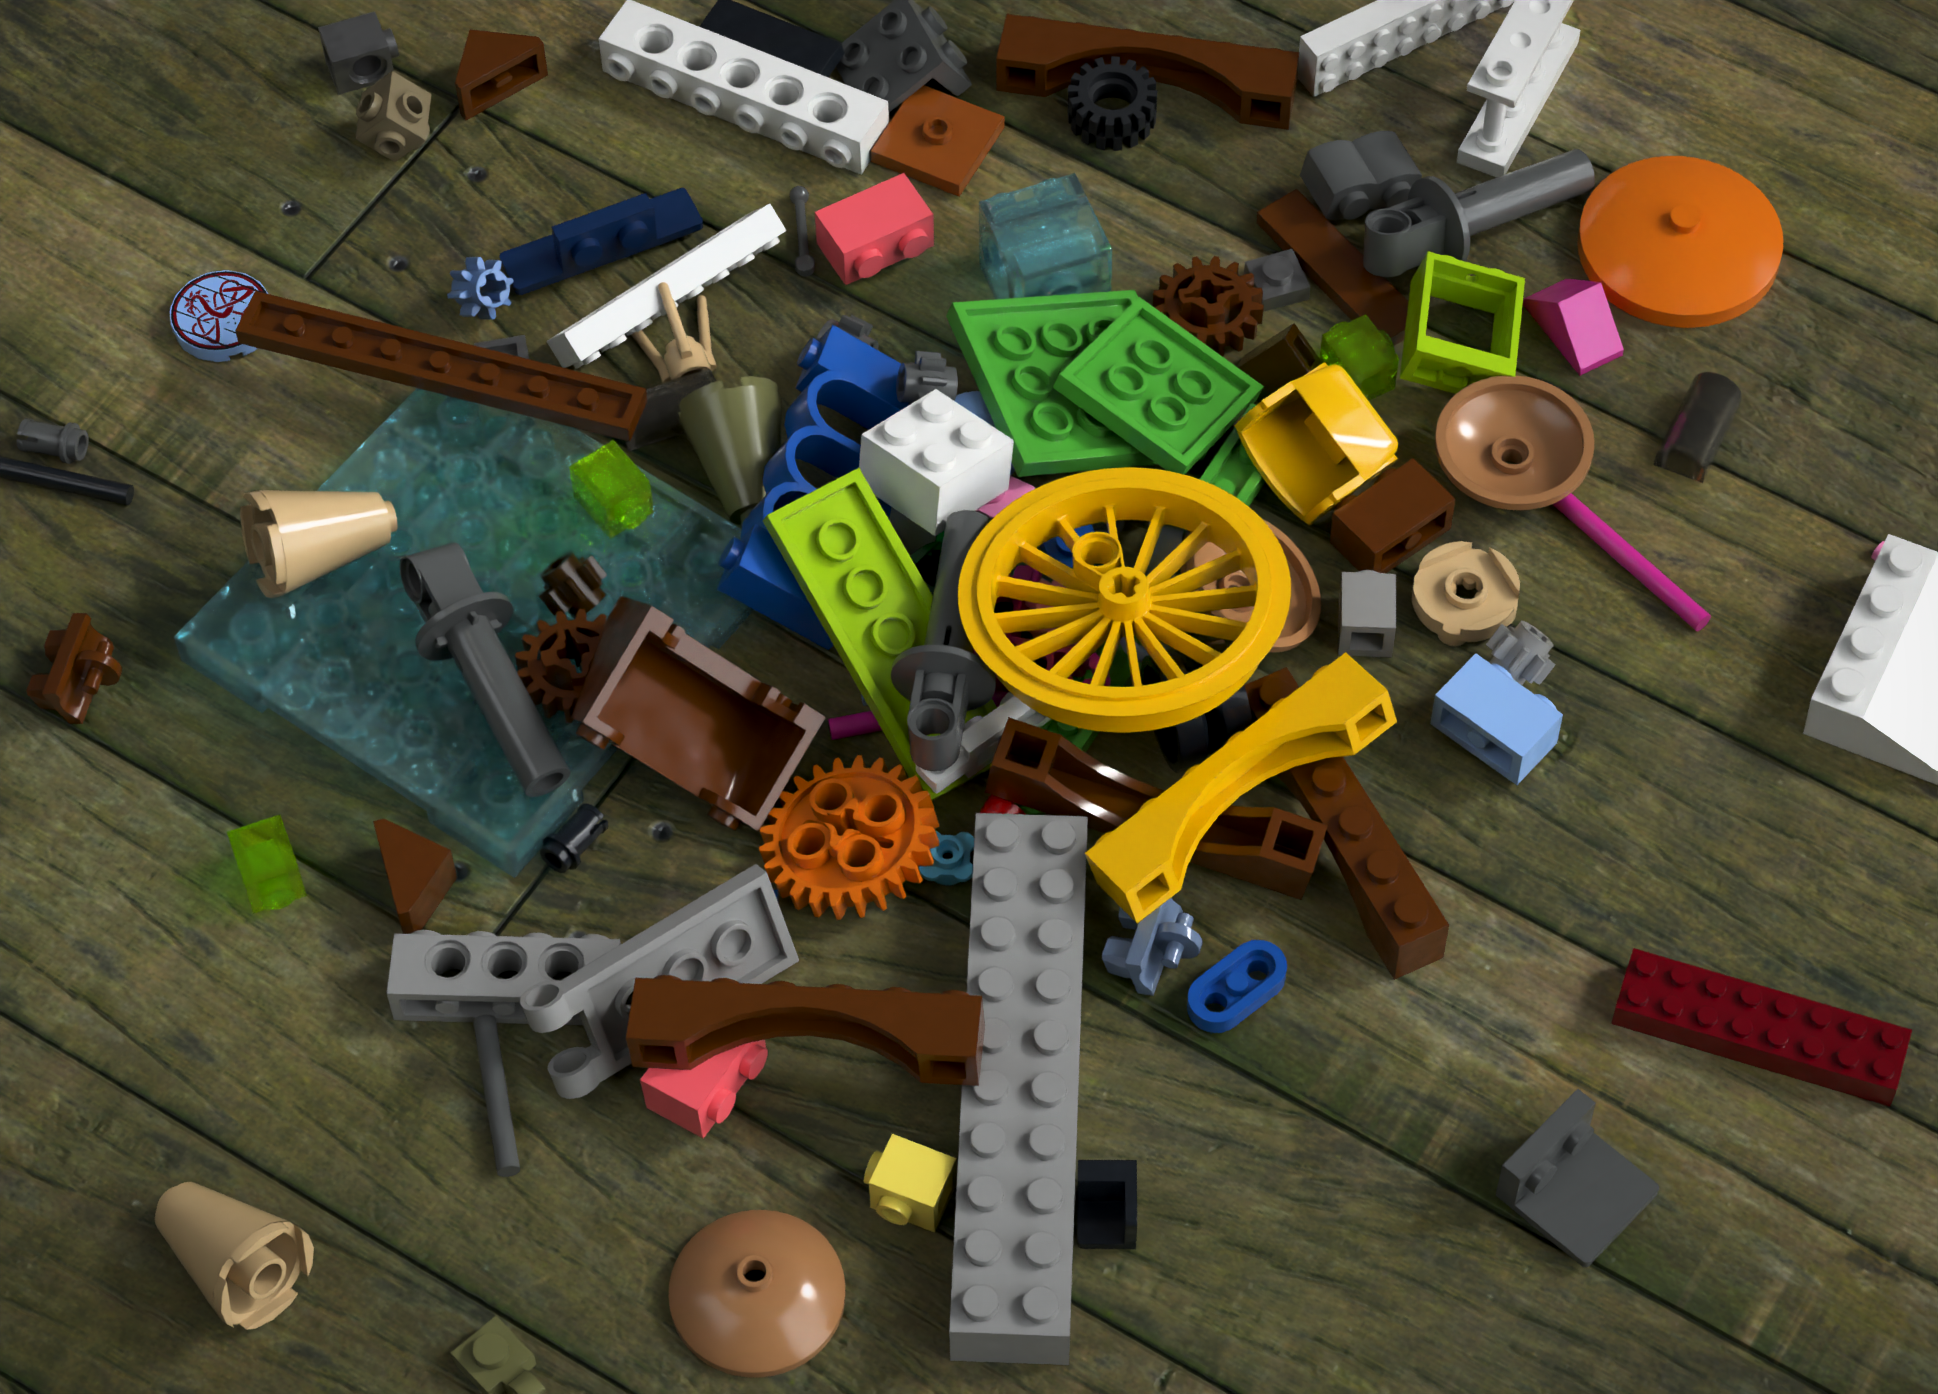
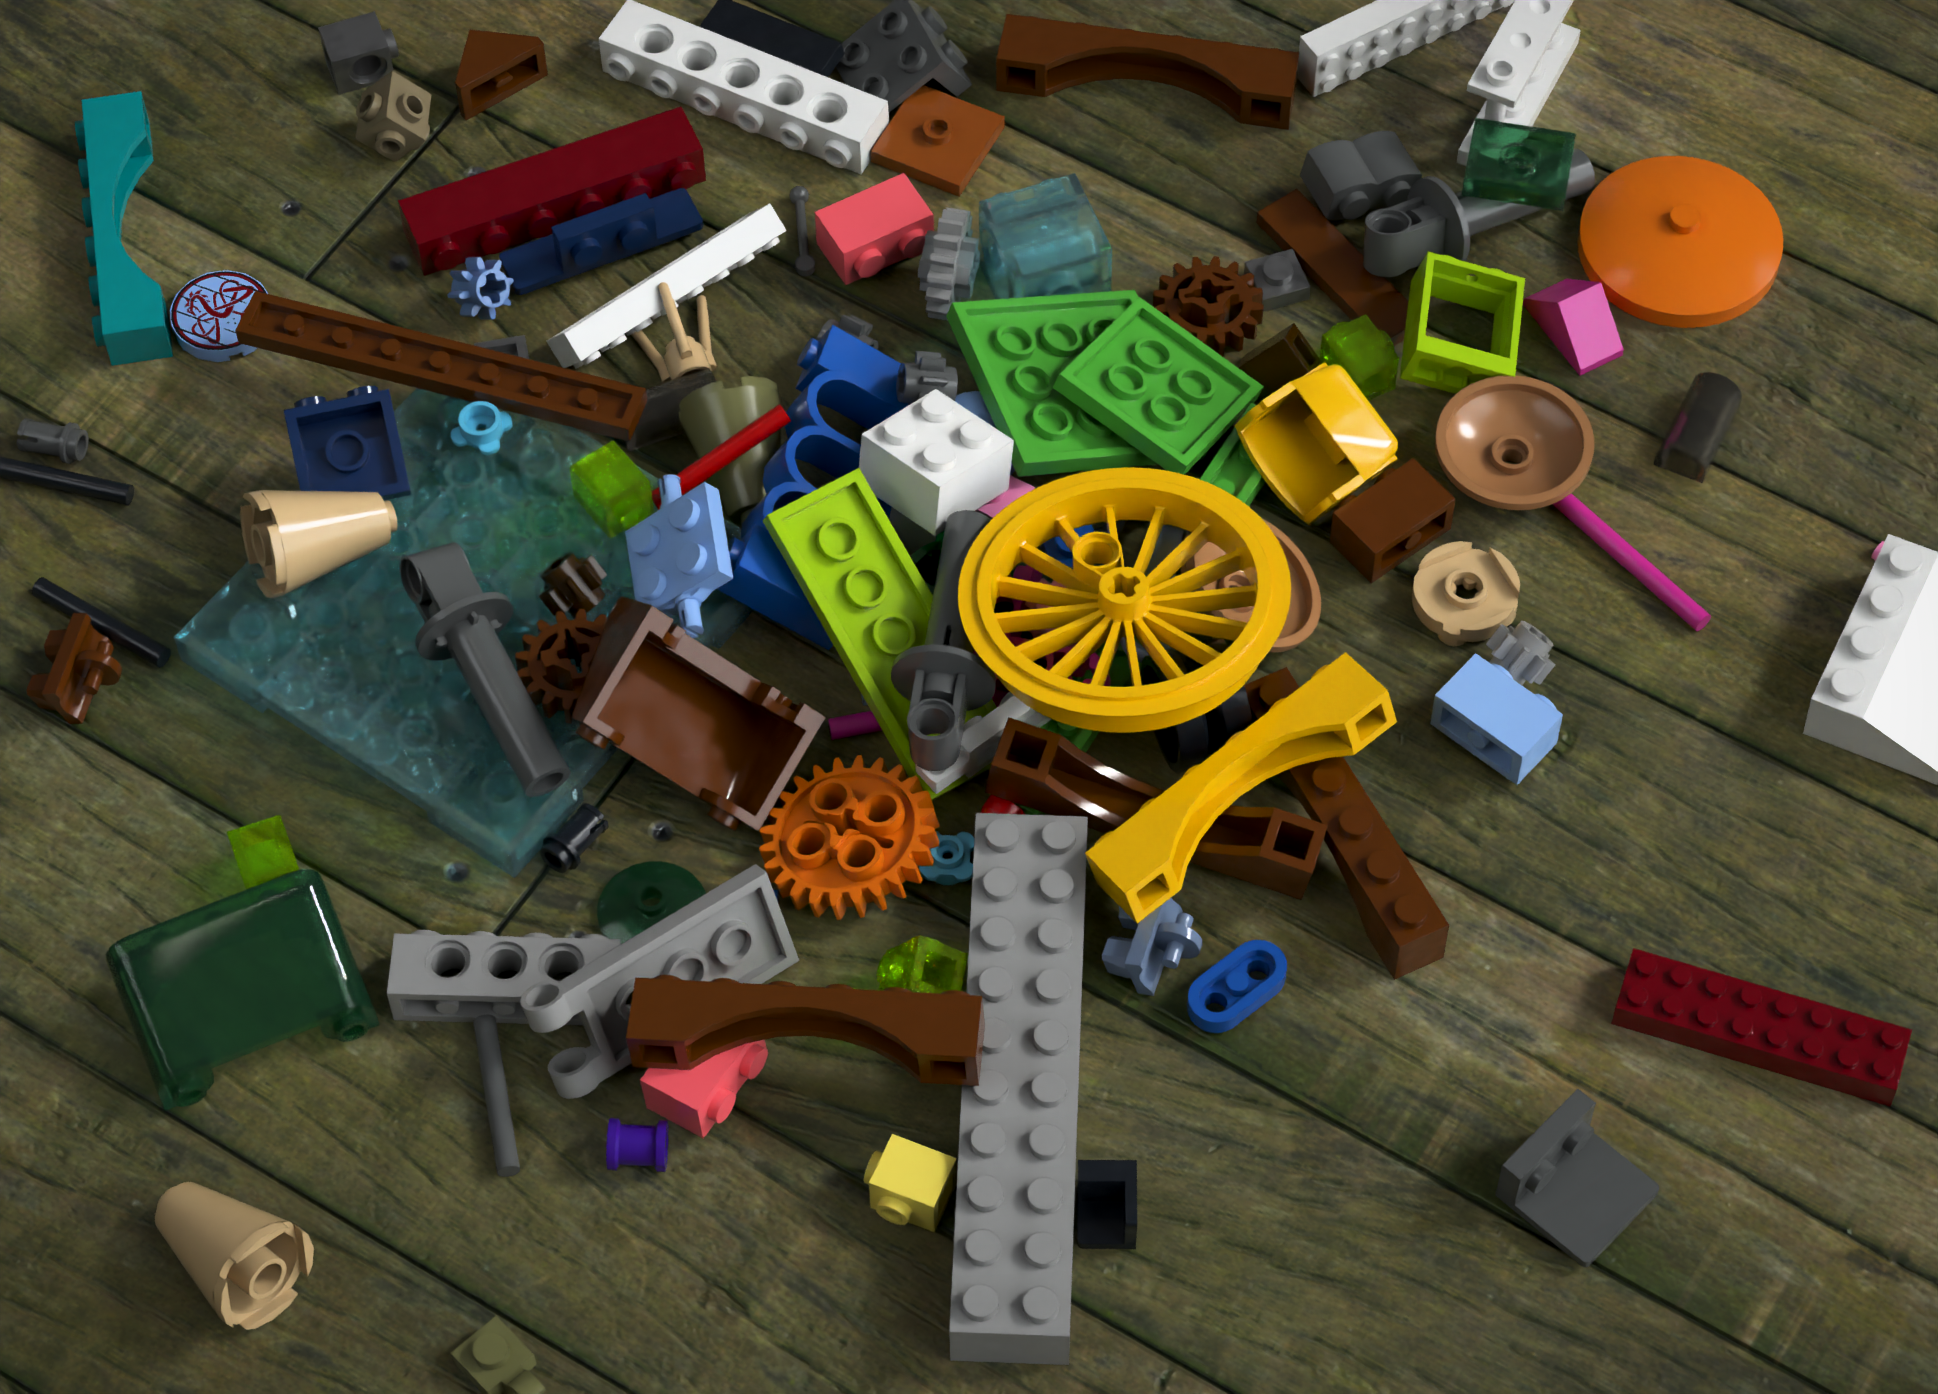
reddish brown slope [373,818,457,934] -> none
medium nougat dish [668,1210,846,1377] -> none
black tyre [1068,56,1157,151] -> none
light grey brick [1338,570,1396,657] -> none
none -> black bar [32,577,171,668]
none -> teal arch [75,91,173,366]
none -> clear green windscreen [105,869,380,1111]
none -> dark blue plate [284,386,411,501]
none -> dark red brick [398,106,706,276]
none -> medium azure plate [451,401,512,455]
none -> clear green dish [597,861,706,944]
none -> dark purple bush [606,1118,669,1172]
none -> light blue plate [625,474,733,638]
none -> red bar [648,404,791,510]
none -> clear neon green brick [876,935,968,994]
none -> light grey gear [918,207,981,321]
none -> clear green plate [1461,118,1576,211]

